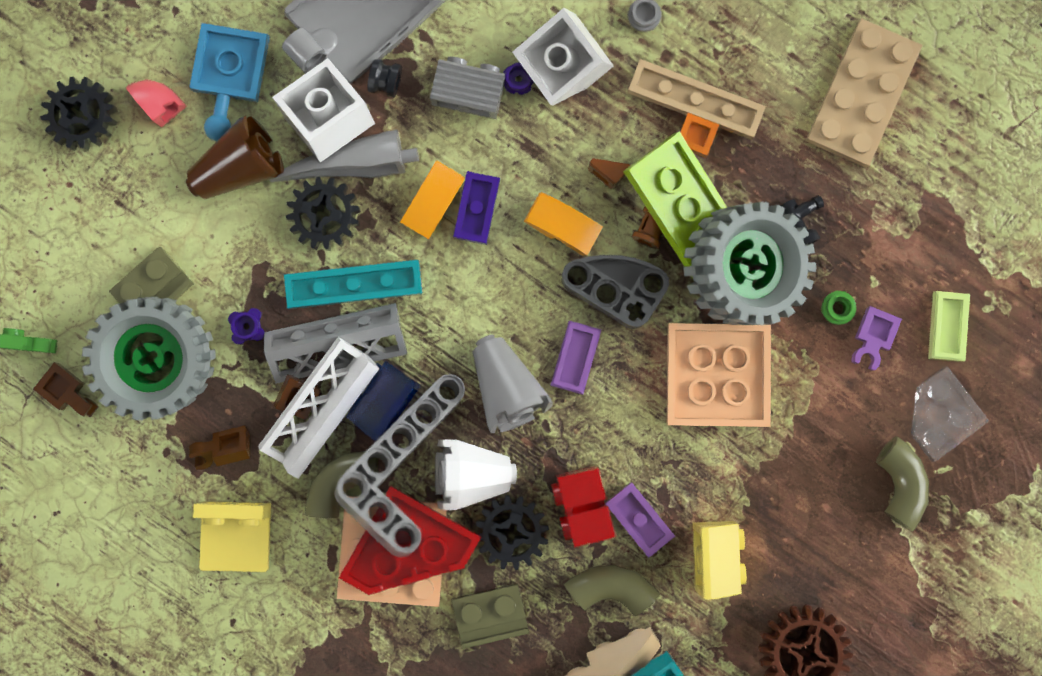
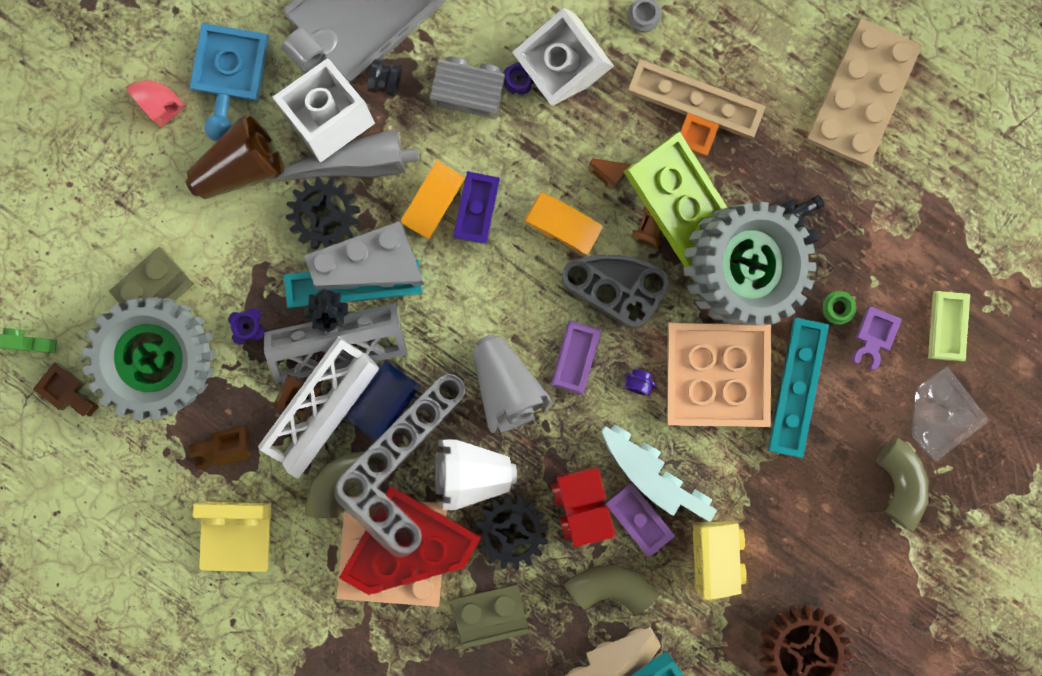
black gear [40,76,118,151] -> none
none -> light grey wing [304,221,424,290]
none -> black gear [304,289,348,333]
none -> light aqua slope [600,424,717,522]
none -> dark purple plate [624,369,656,396]
none -> teal plate [767,318,829,458]

